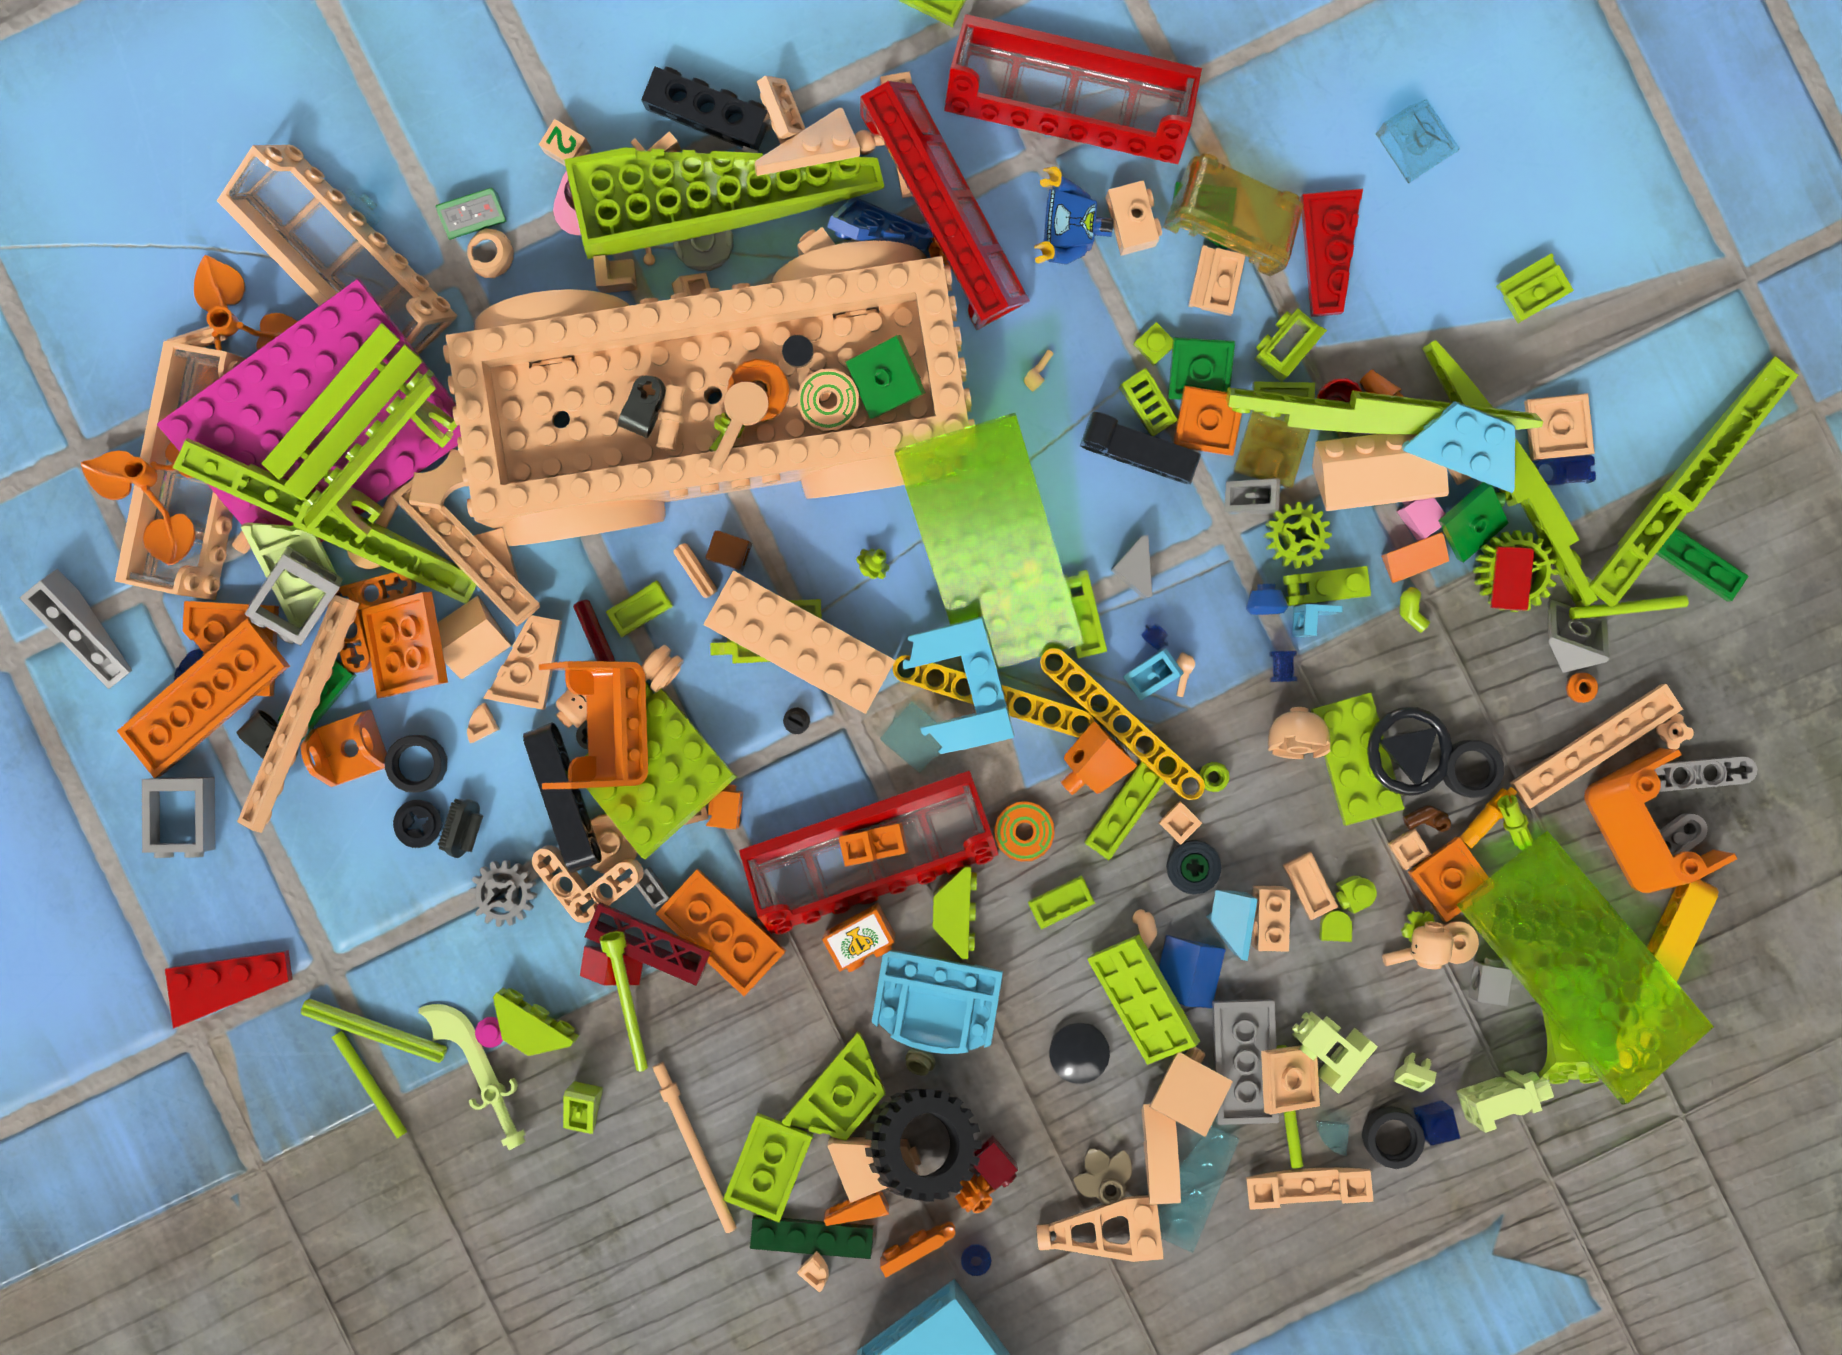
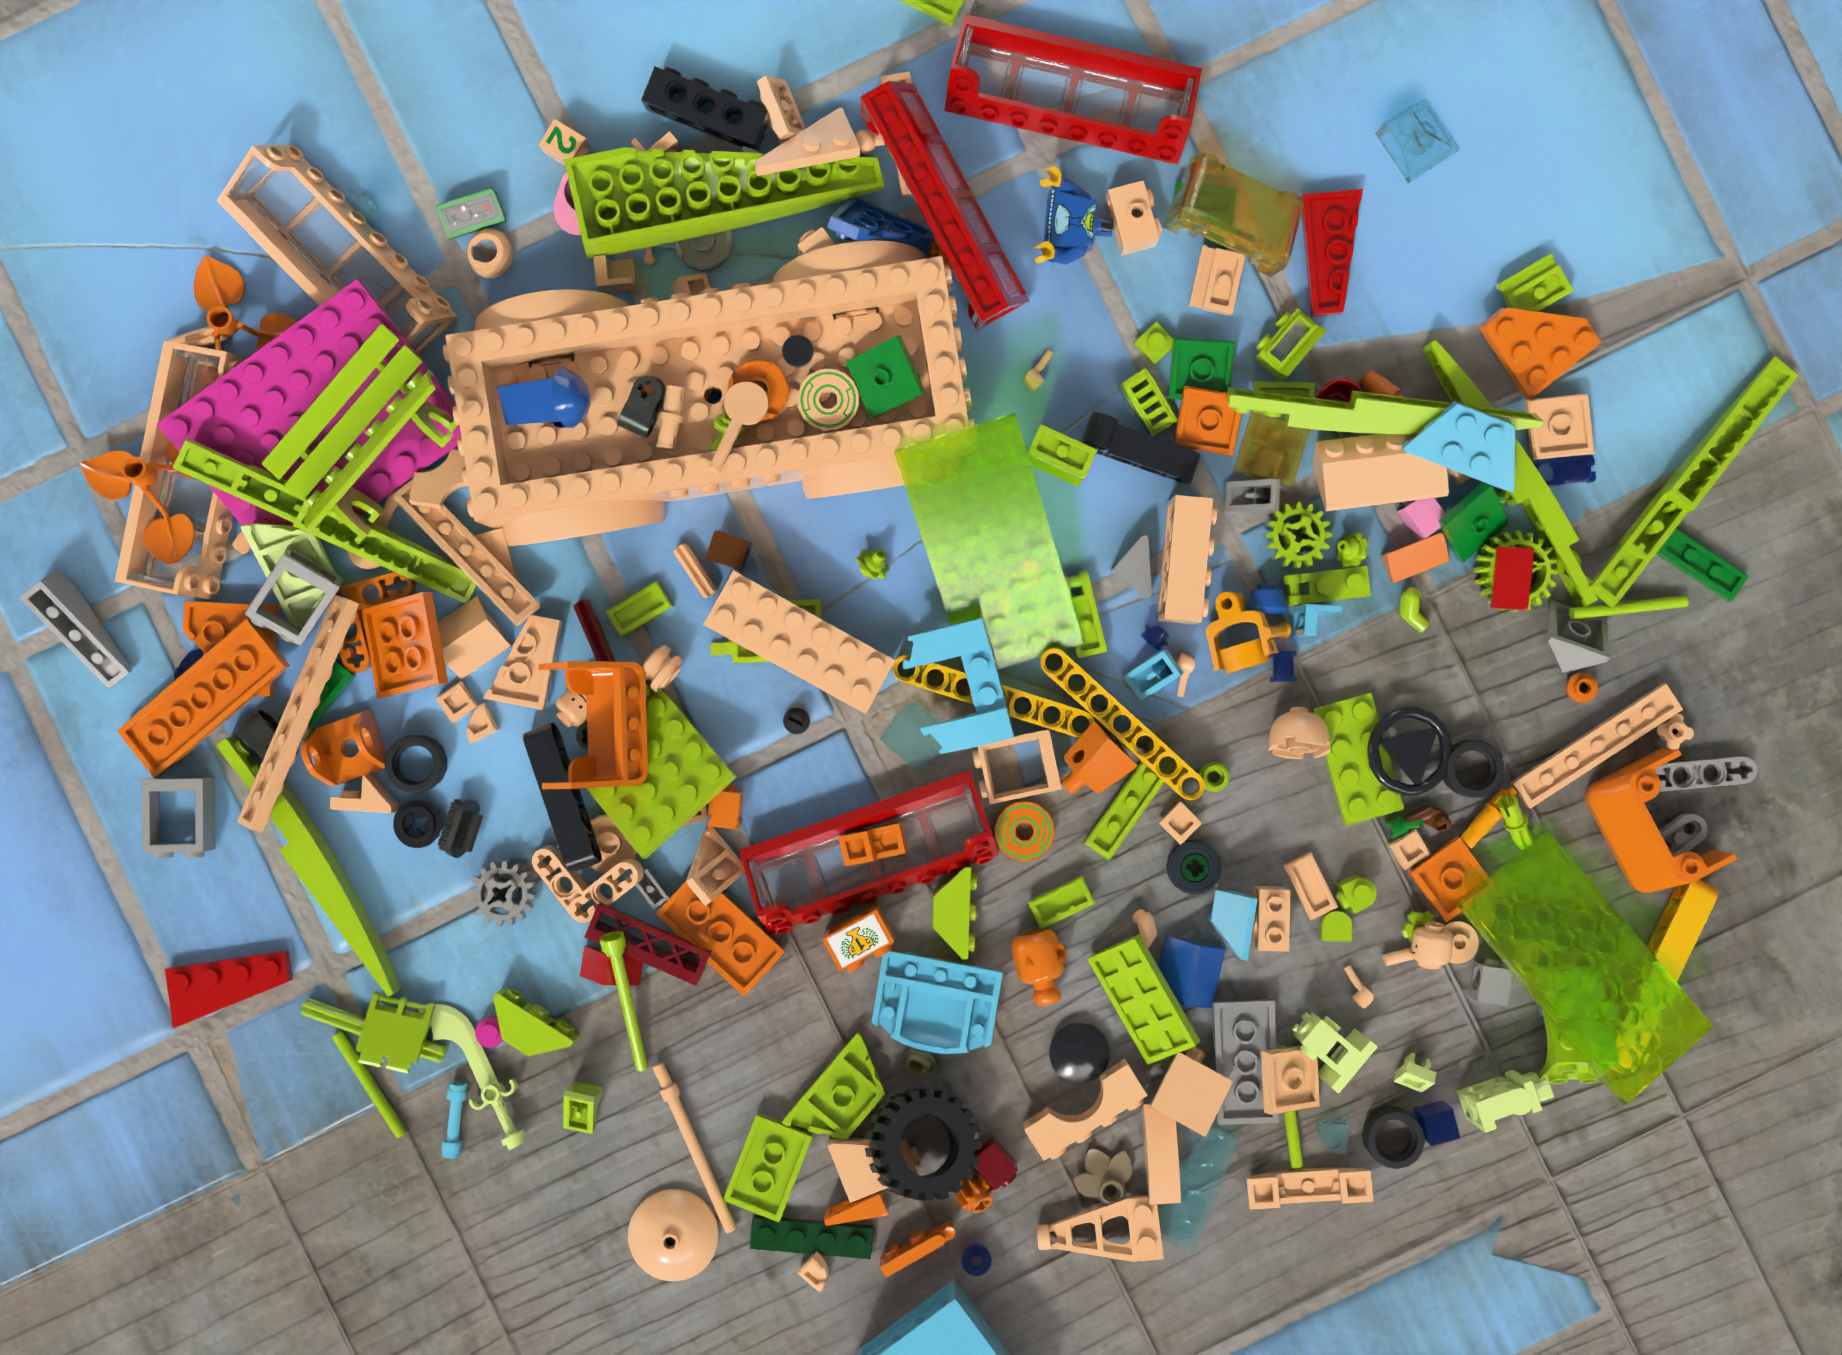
none -> lime slope [216,737,402,997]
none -> light nougat slope [330,773,400,813]
none -> lime plate [356,991,435,1074]
none -> light nougat tile [436,681,479,723]
none -> medium azure bar [441,1081,468,1159]
none -> blue piece [497,367,591,428]
none -> light nougat dish [628,1189,719,1281]
none -> light nougat wing [686,827,745,906]
none -> light nougat window [972,729,1062,804]
none -> orange piece [1011,929,1066,1006]
none -> light nougat arch [1023,1058,1148,1161]
none -> lime panel [1025,424,1098,486]
none -> light nougat brick [1157,495,1217,625]
none -> light orange piece [1206,591,1292,674]
none -> lime plant [1336,532,1368,568]
none -> light nougat hand [1344,965,1373,1009]
none -> green hand [1384,816,1424,839]
none -> orange plate [1478,308,1601,399]

